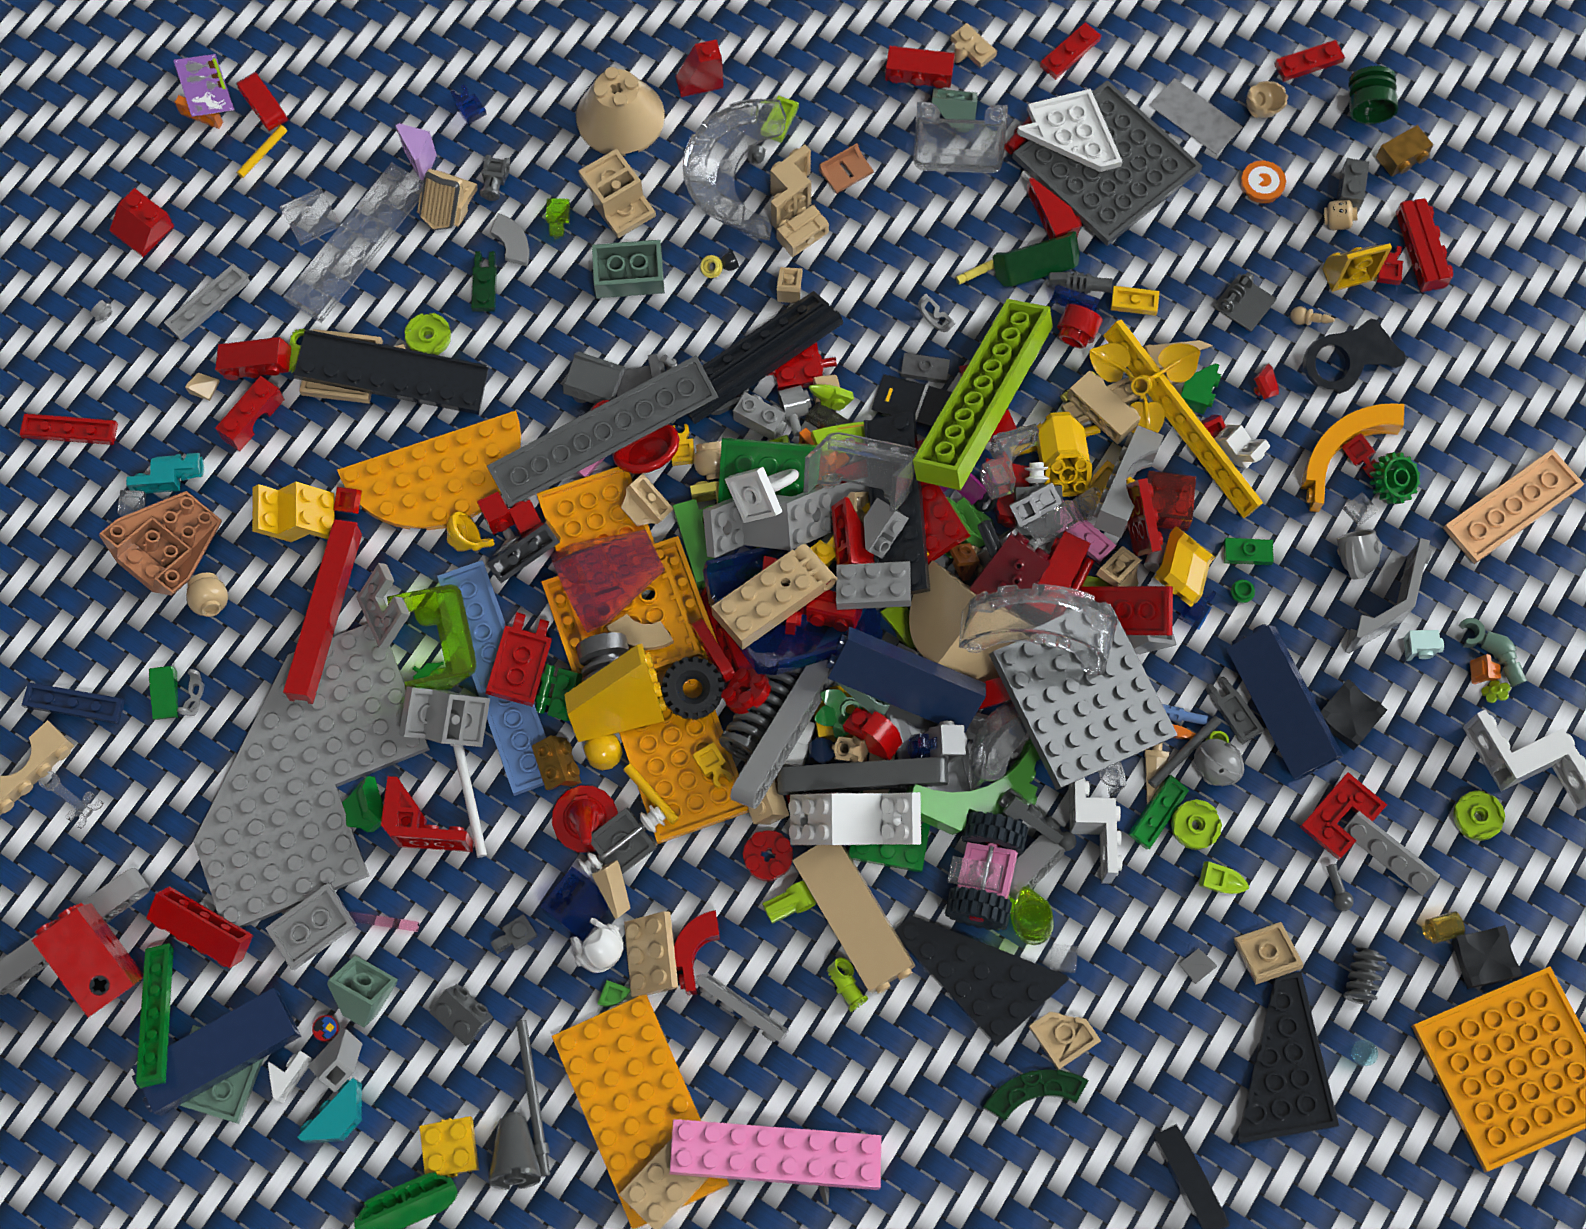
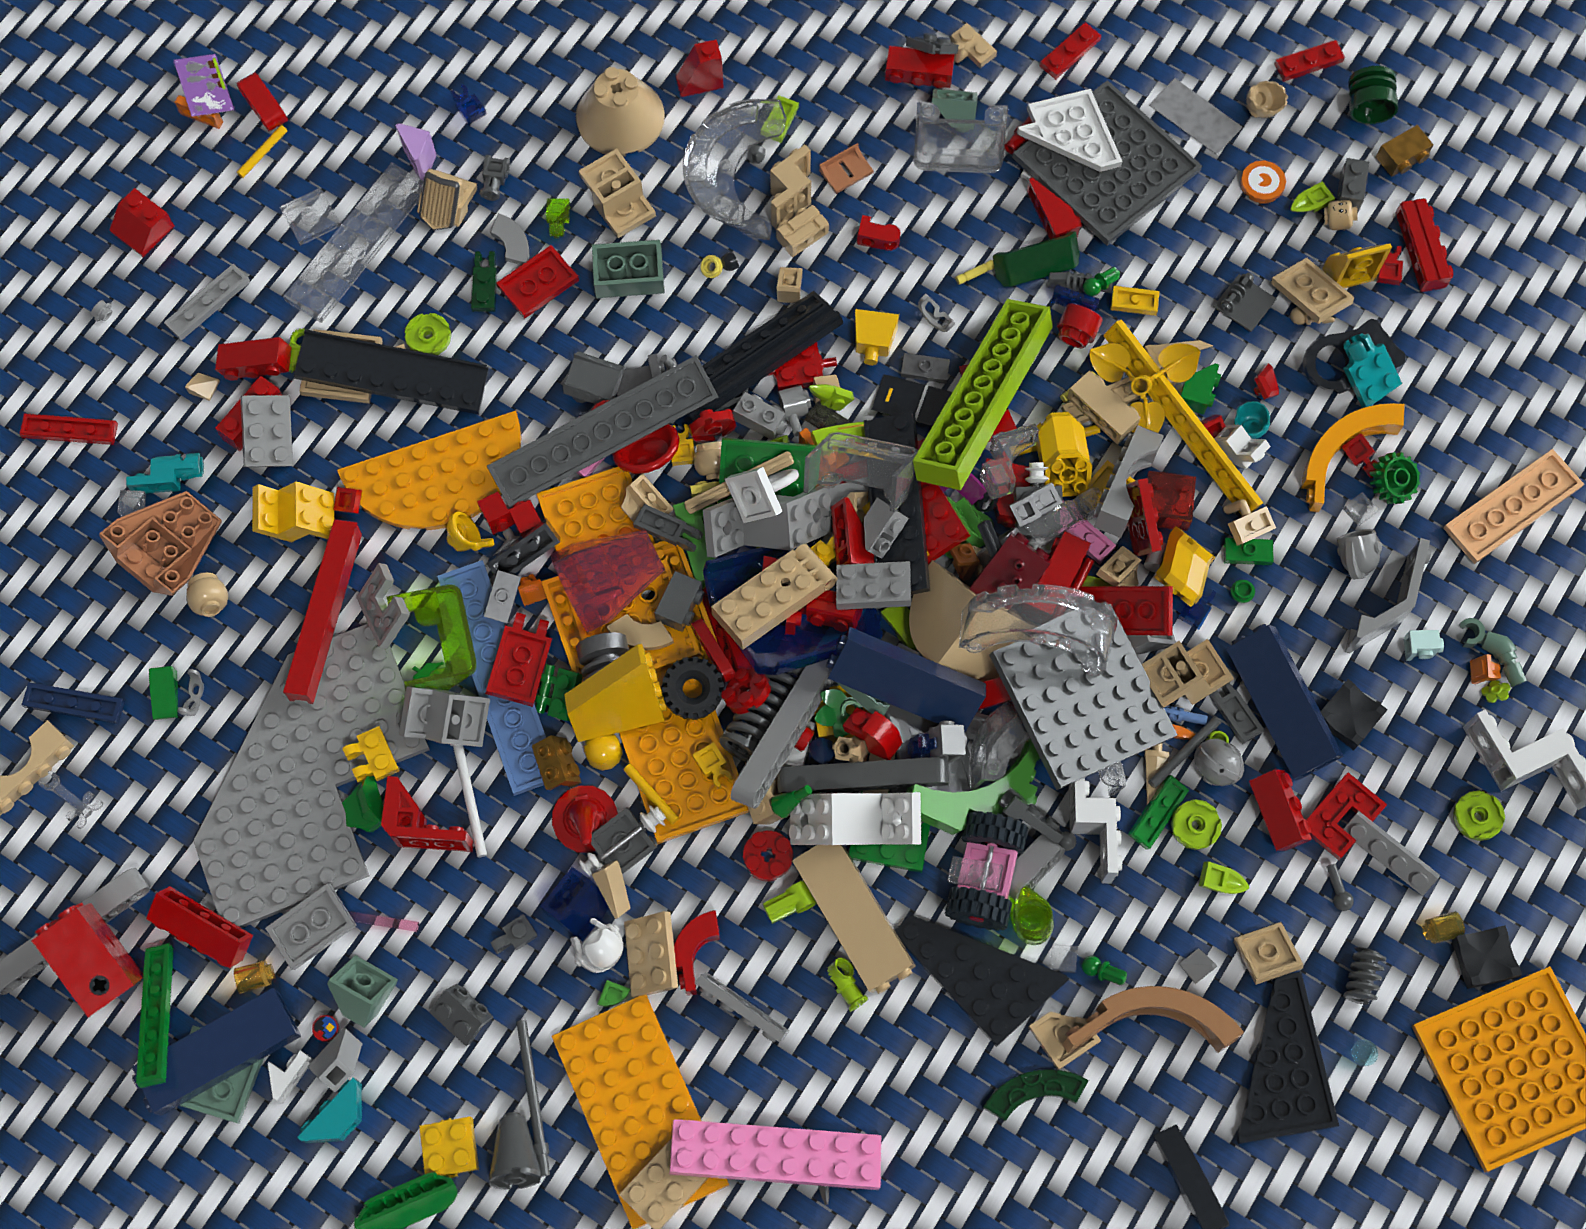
none -> clear yellow brick [234,960,275,993]
none -> light grey plate [240,395,293,467]
none -> yellow plate [342,726,399,782]
none -> flat silver plate [484,570,521,623]
none -> red plate [496,245,579,319]
none -> orange brick [518,574,547,606]
none -> dark grey hinge [633,504,703,552]
none -> dark grey brick [655,571,705,632]
none -> tan axle [684,451,794,514]
none -> red plate [688,409,736,443]
none -> green cone [771,785,812,818]
none -> red tile [794,727,814,752]
none -> yellow torso [855,309,899,365]
none -> red leg [857,215,901,250]
none -> dark grey plate [906,33,959,54]
none -> medium nougat arch [1062,986,1245,1053]
none -> green axle [1082,956,1127,985]
none -> green axle [1083,267,1120,296]
none -> tan bracket [1142,639,1234,708]
none -> tan plate [1224,499,1276,546]
none -> teal hair [1234,401,1270,439]
none -> red brick [1249,769,1312,851]
none -> tan plate [1271,258,1354,324]
none -> lime plate [1291,181,1335,213]
none -> teal plate [1343,333,1402,408]

